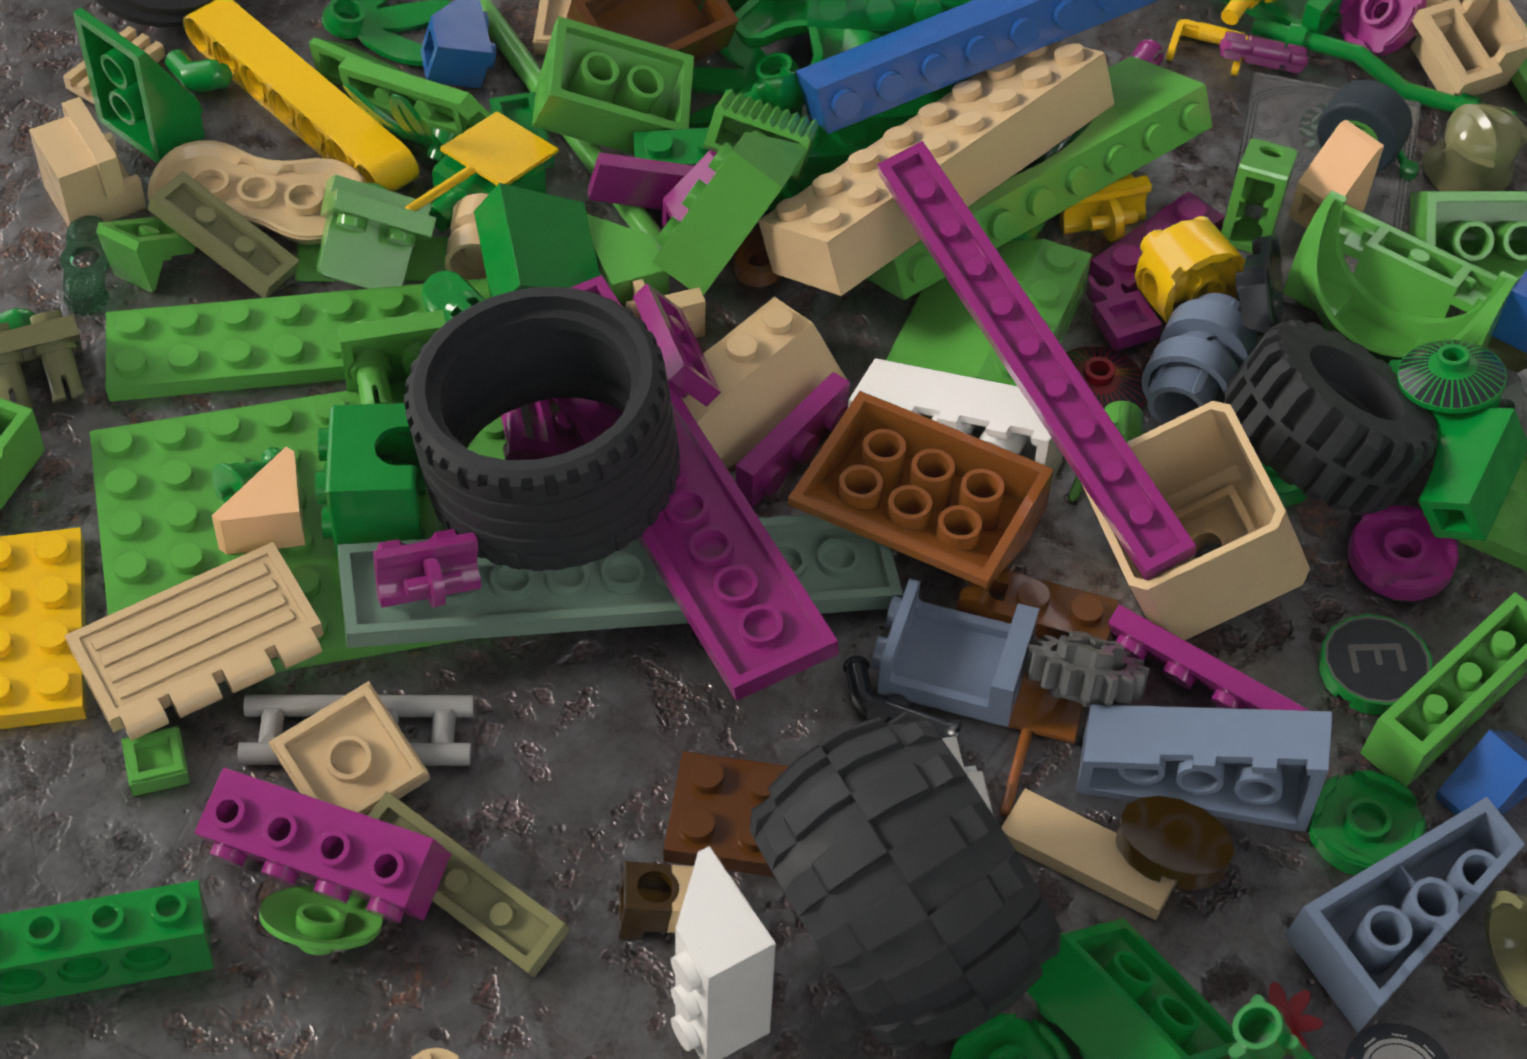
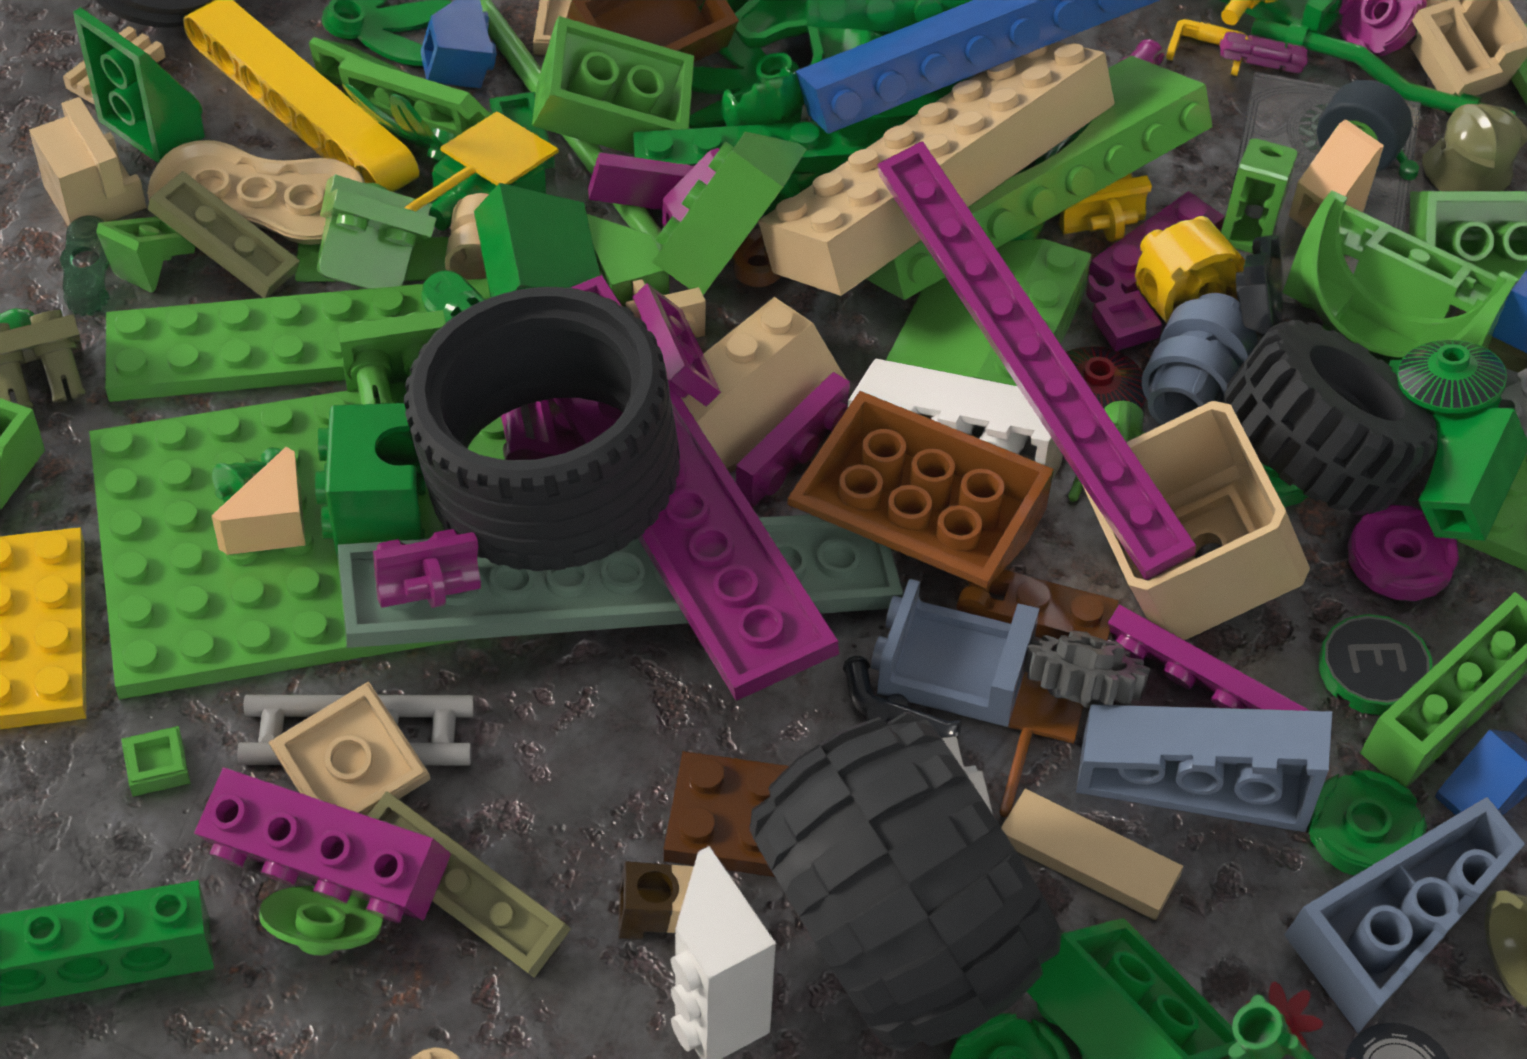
tan hinge [64,542,324,741] -> none
green arm [165,49,233,93] -> none
bright green brick [703,89,819,181] -> none
dark brown tile [1116,796,1235,890] -> none

